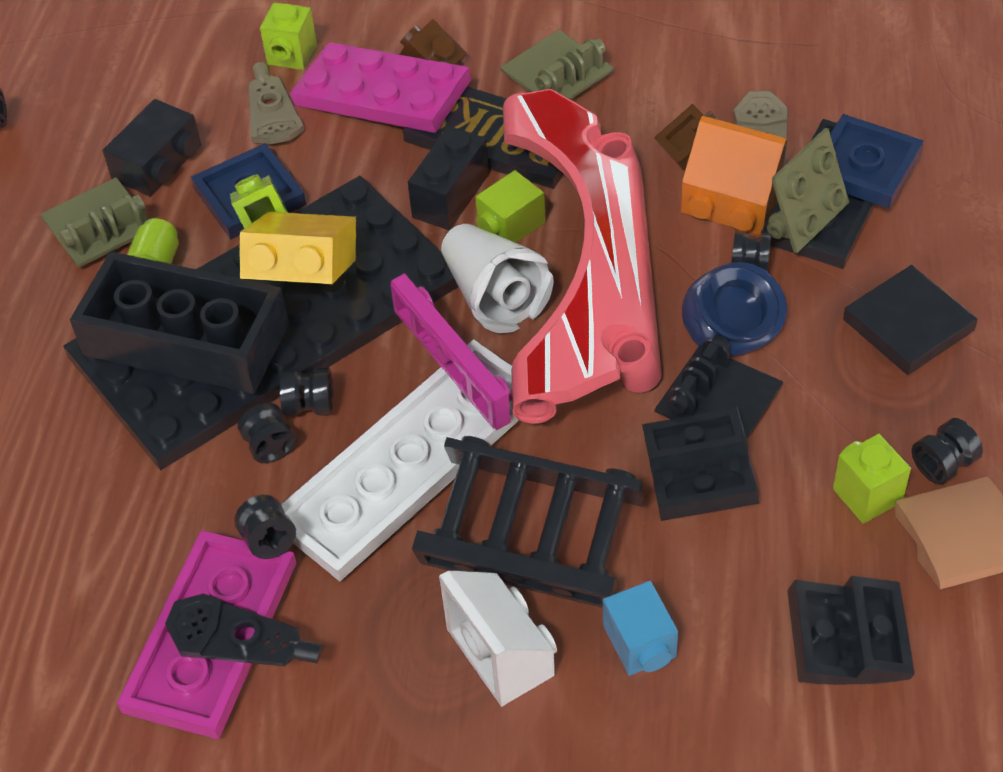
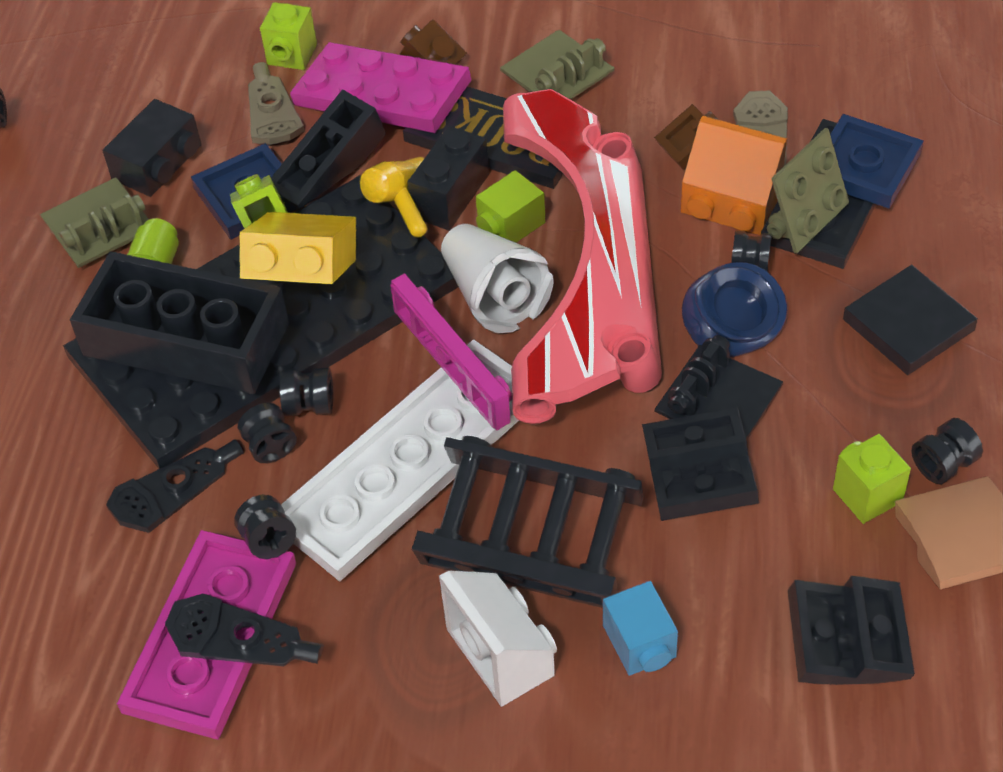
none -> black piece [106,439,244,533]
none -> black slope [271,89,386,209]
none -> yellow piece [360,156,427,237]

